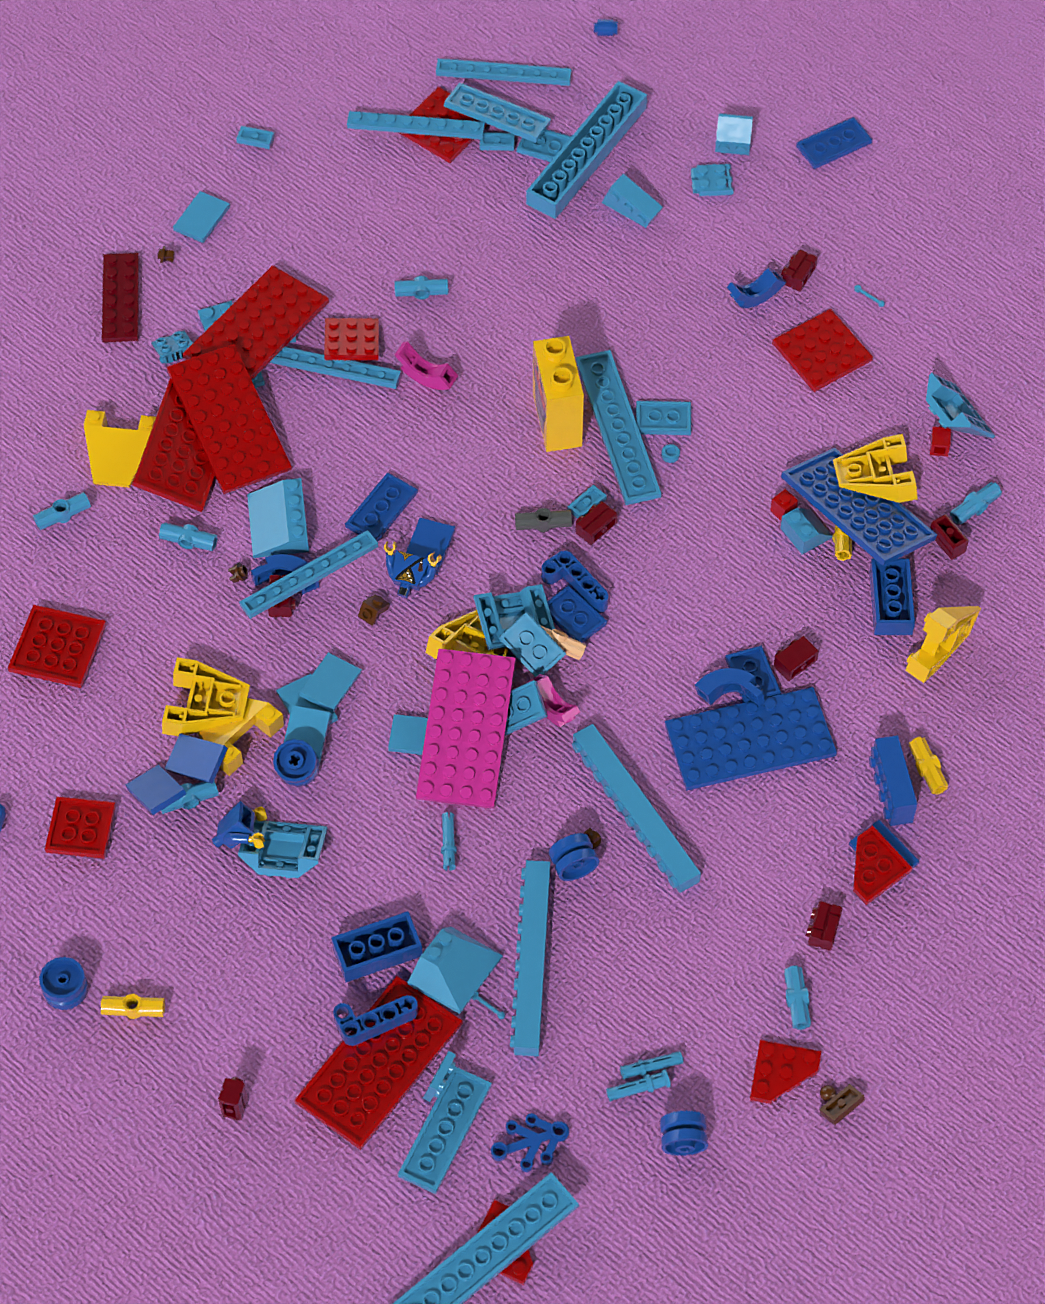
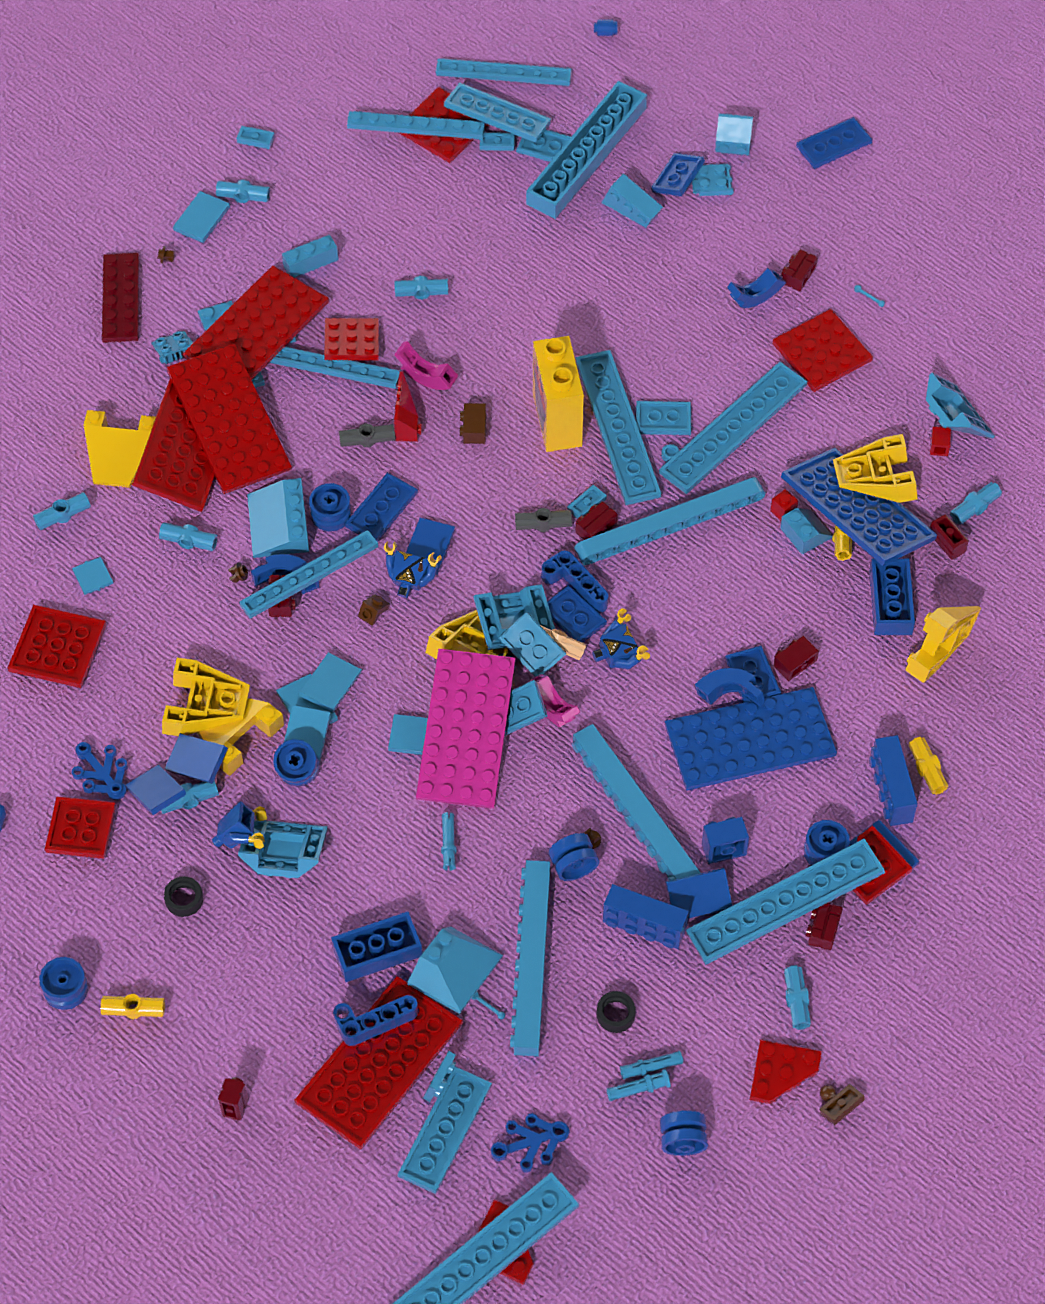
none -> blue plant [71,742,128,800]
none -> dark azure piece [72,557,114,595]
none -> black tyre [164,876,203,917]
none -> dark azure piece [216,180,270,203]
none -> dark azure brick [282,235,338,278]
none -> blue wheel [309,483,351,531]
none -> dark grey piece [339,424,395,447]
none -> red wedge [394,371,422,442]
none -> reddish brown brick [460,403,486,444]
none -> dark azure beam [574,477,766,565]
none -> blue torso [592,608,650,669]
none -> black tyre [596,991,636,1033]
none -> blue brick [603,884,689,949]
none -> blue tile [651,153,705,197]
none -> dark azure plate [659,362,807,494]
none -> blue tile [666,868,732,919]
none -> dark azure plate [686,839,885,965]
none -> blue brick [701,817,749,865]
none -> blue wheel [804,820,850,866]

